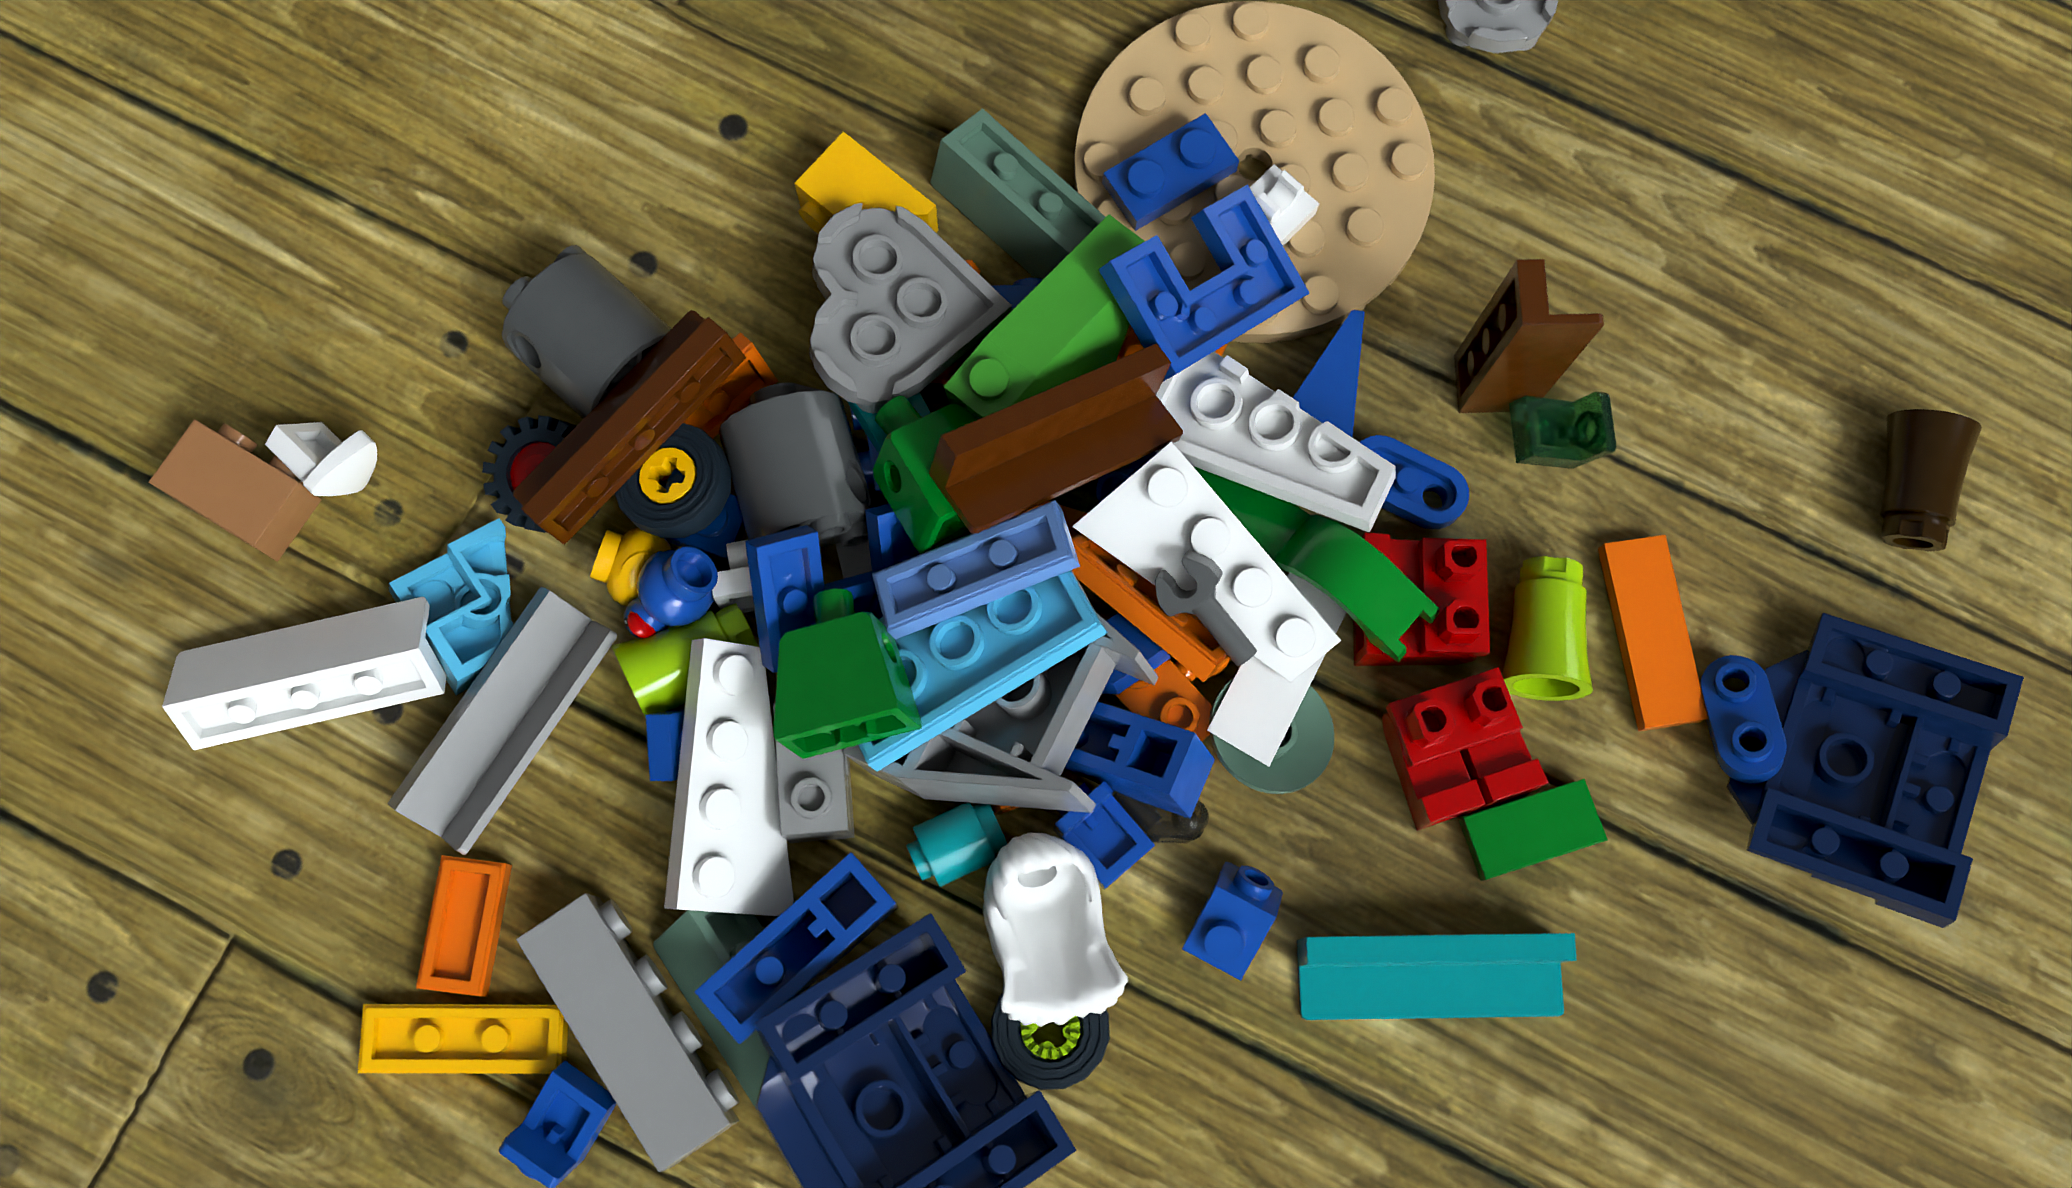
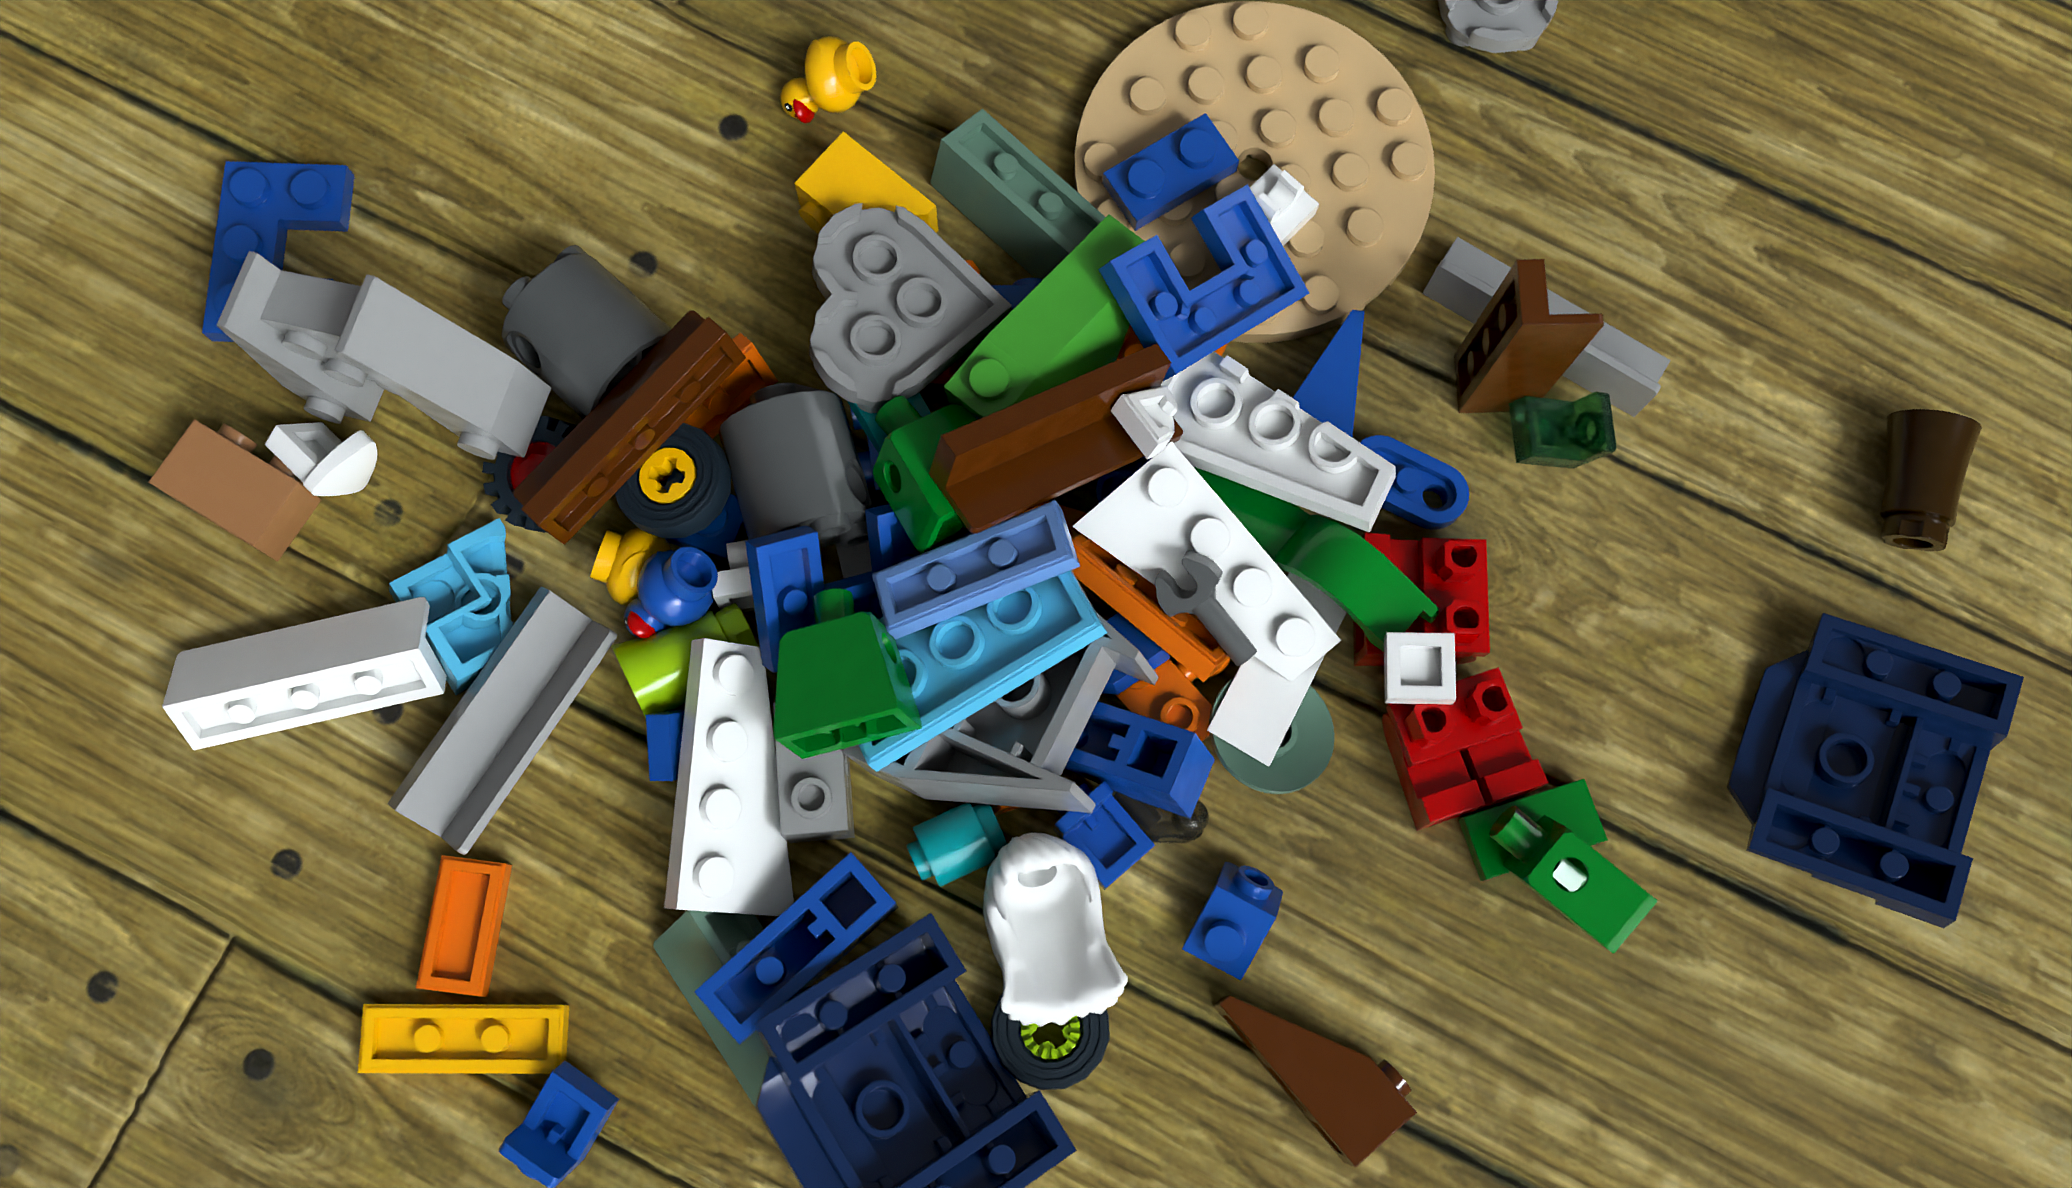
light grey brick [516,893,739,1173] -> none
teal panel [1297,933,1577,1020] -> none
lime plant [1502,556,1593,701] -> none
orange tile [1598,535,1708,732] -> none
blue plate [1700,655,1787,784] -> none
none -> blue plate [202,161,355,342]
none -> light grey wedge [217,251,551,460]
none -> yellow animal [780,36,876,124]
none -> white tile [1111,385,1178,459]
none -> reddish brown slope [1213,996,1417,1167]
none -> white tile [1384,632,1456,704]
none -> light grey panel [1422,237,1671,417]
none -> green torso [1489,806,1658,954]

